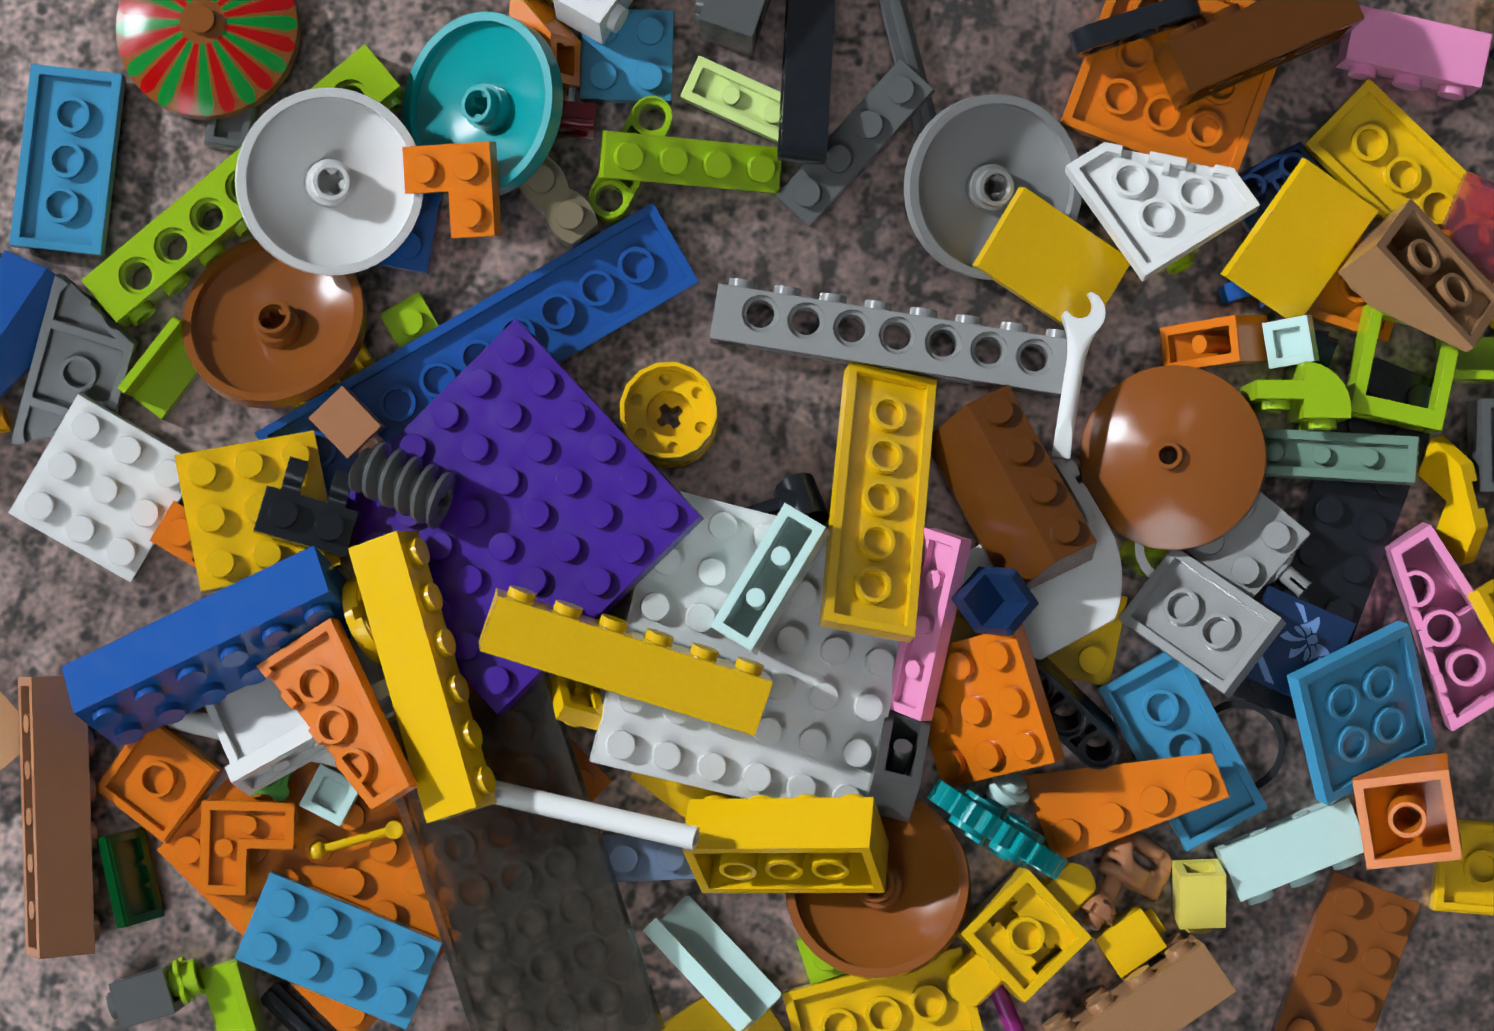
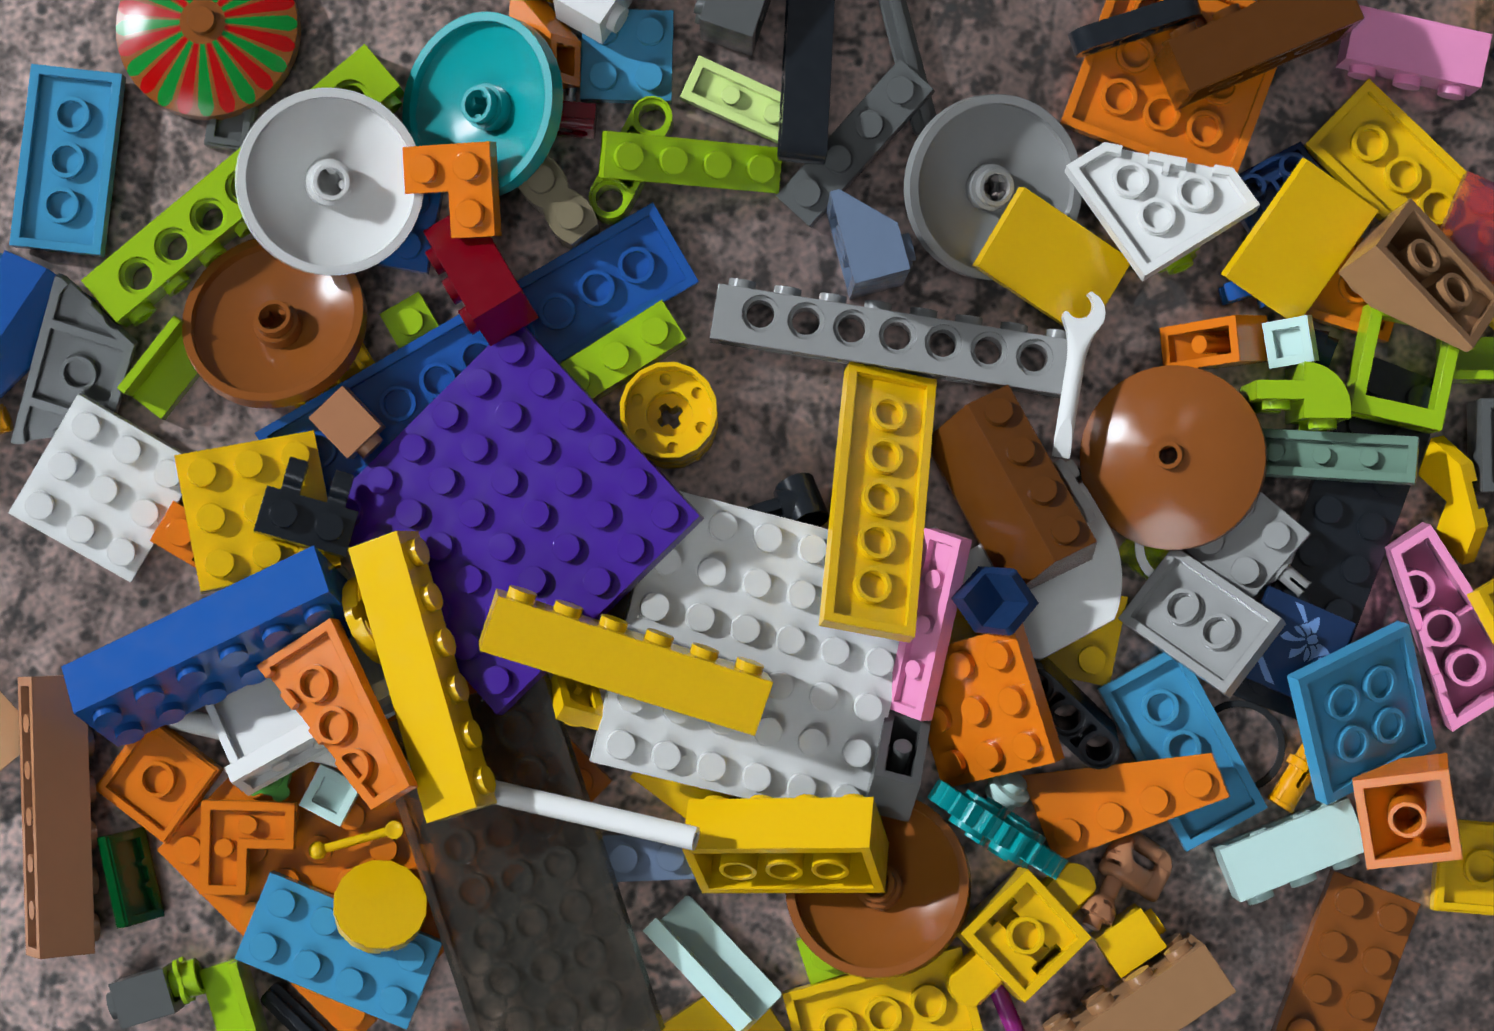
dark grey piece [348,440,455,530] -> none
light aqua brick [710,503,830,655] -> none
light yellow brick [1172,859,1227,934] -> none
none -> yellow tile [333,860,427,954]
none -> dark red brick [423,215,539,347]
none -> lime brick [561,300,688,402]
none -> sand blue slope [826,189,916,300]
none -> light orange pin [1267,743,1312,814]

